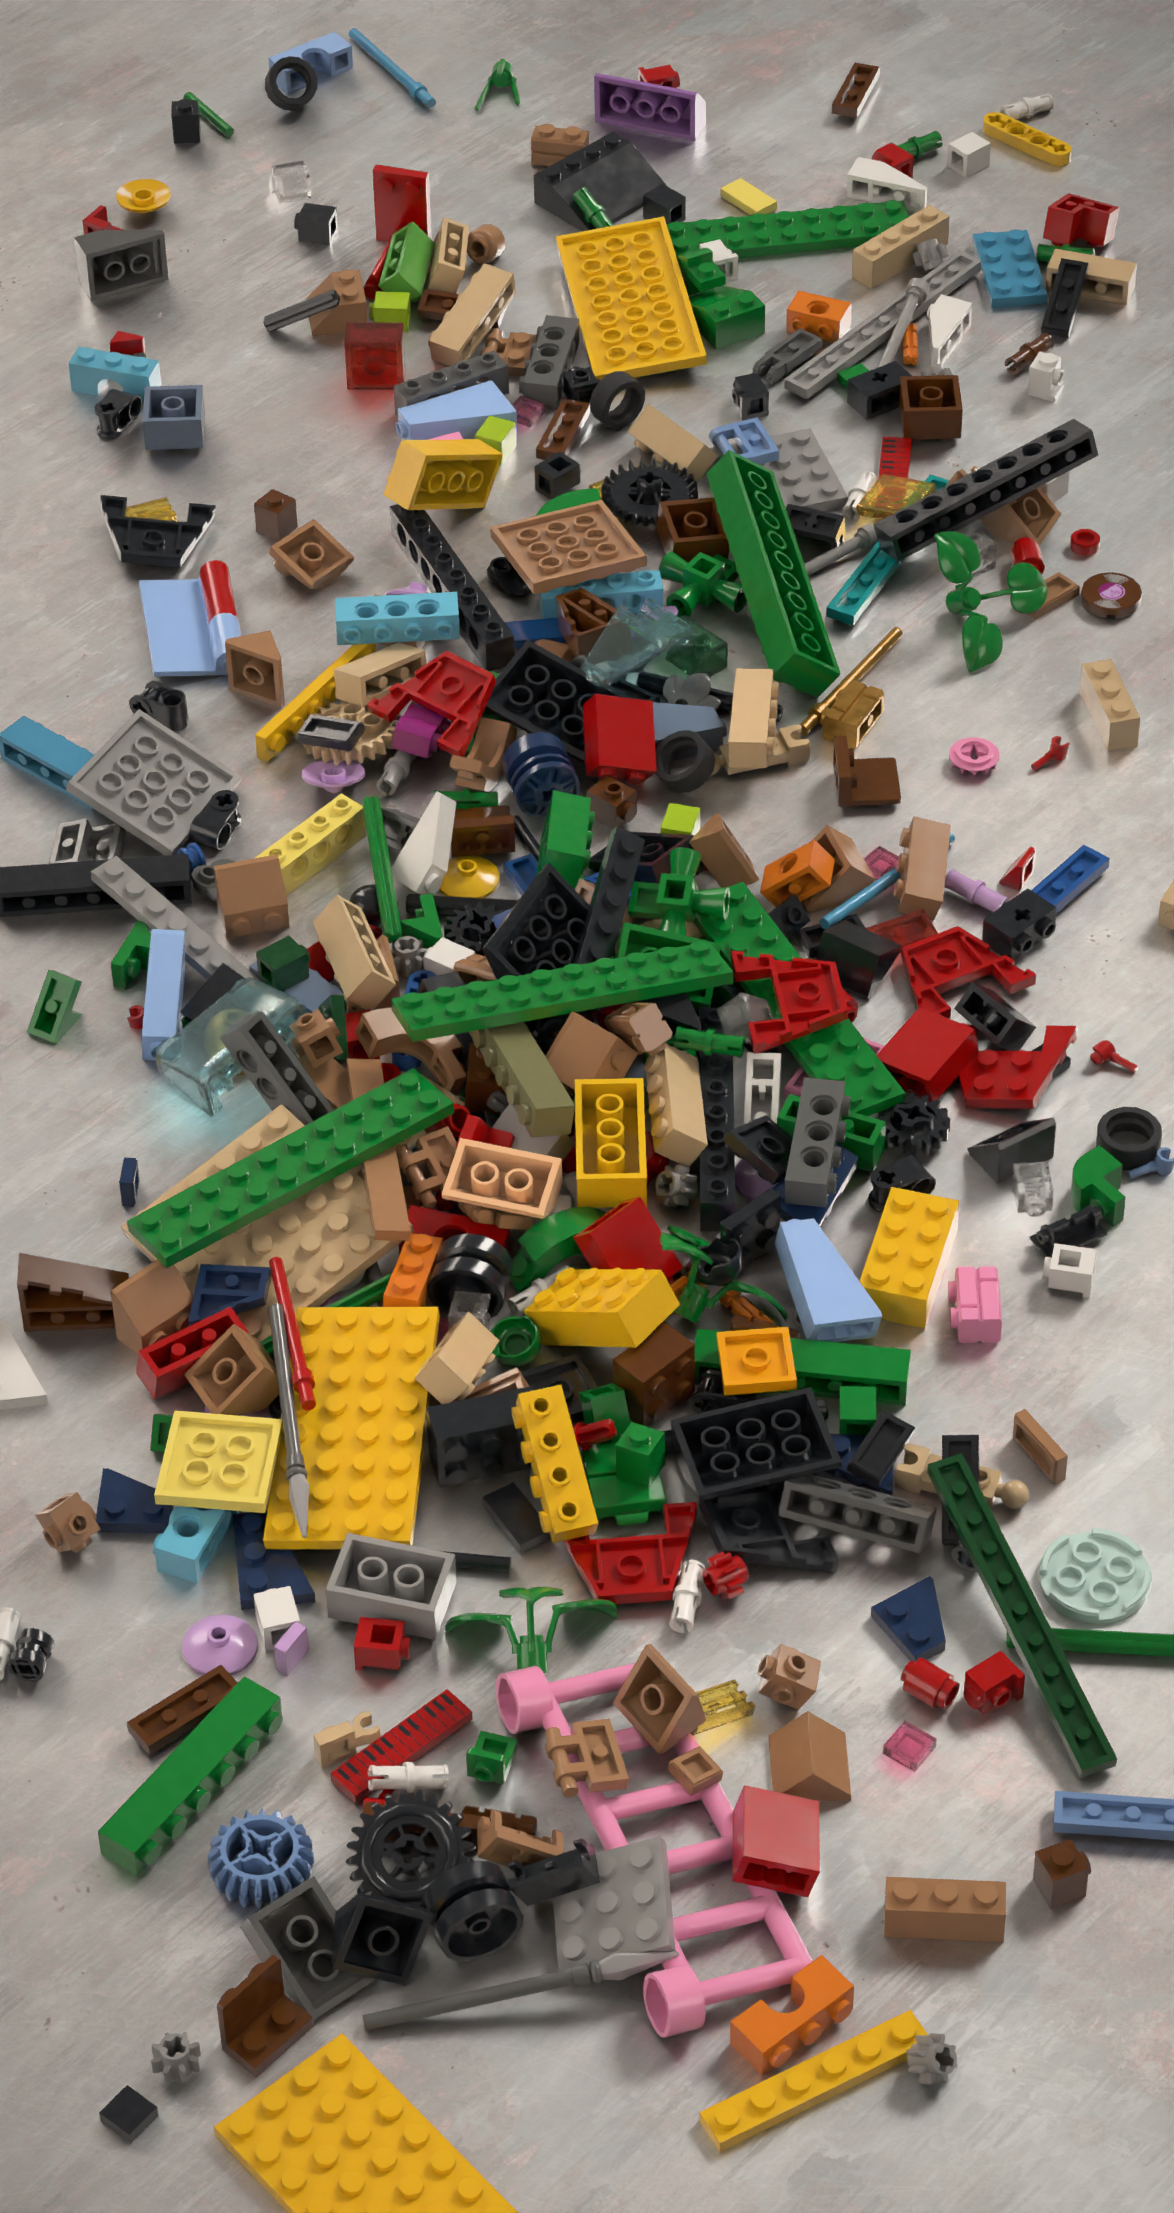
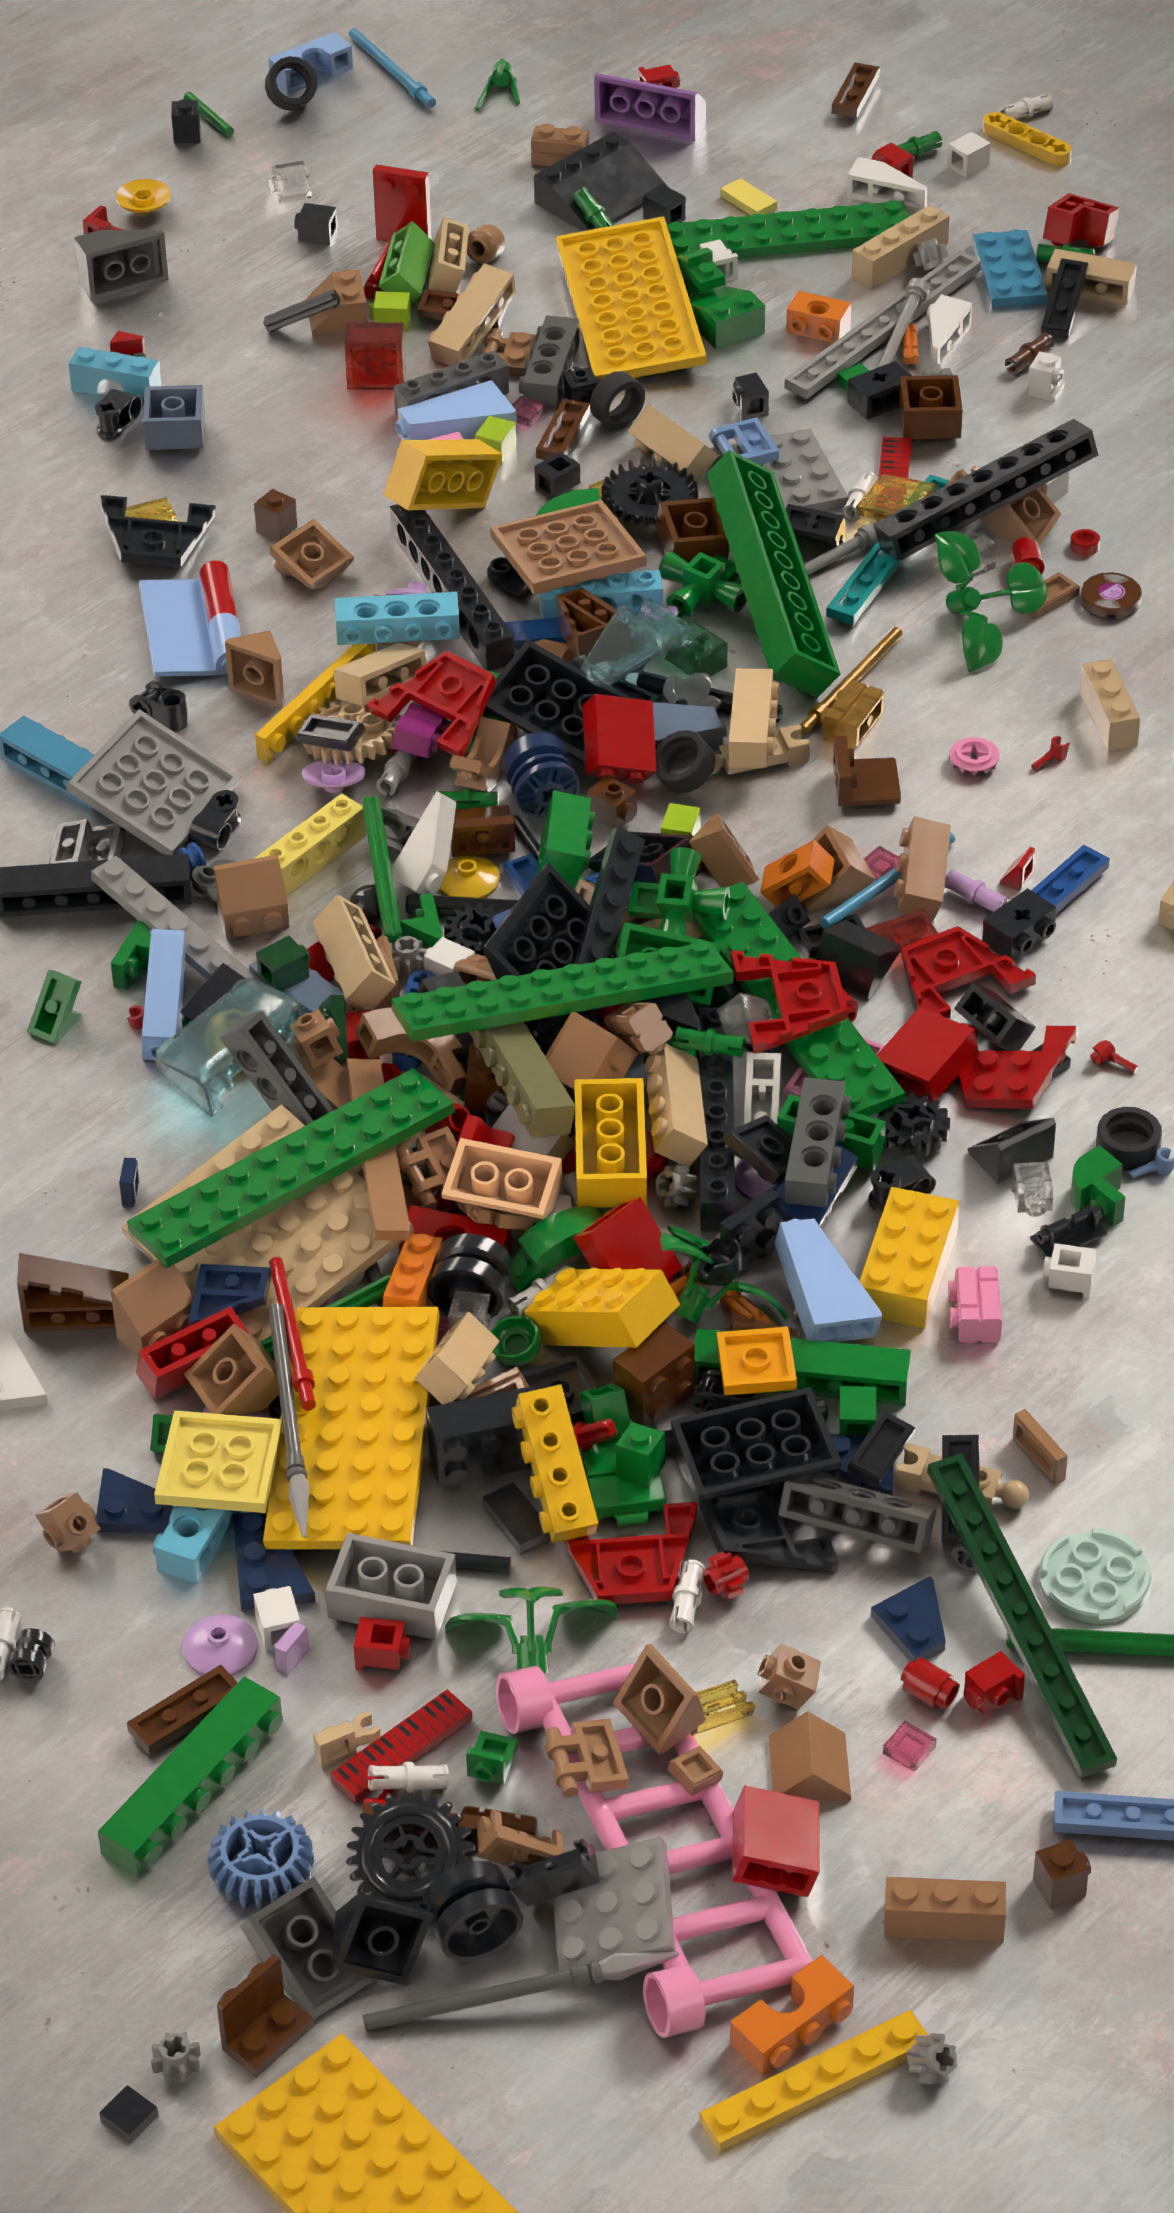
dark grey hinge [752,328,823,385] -> none

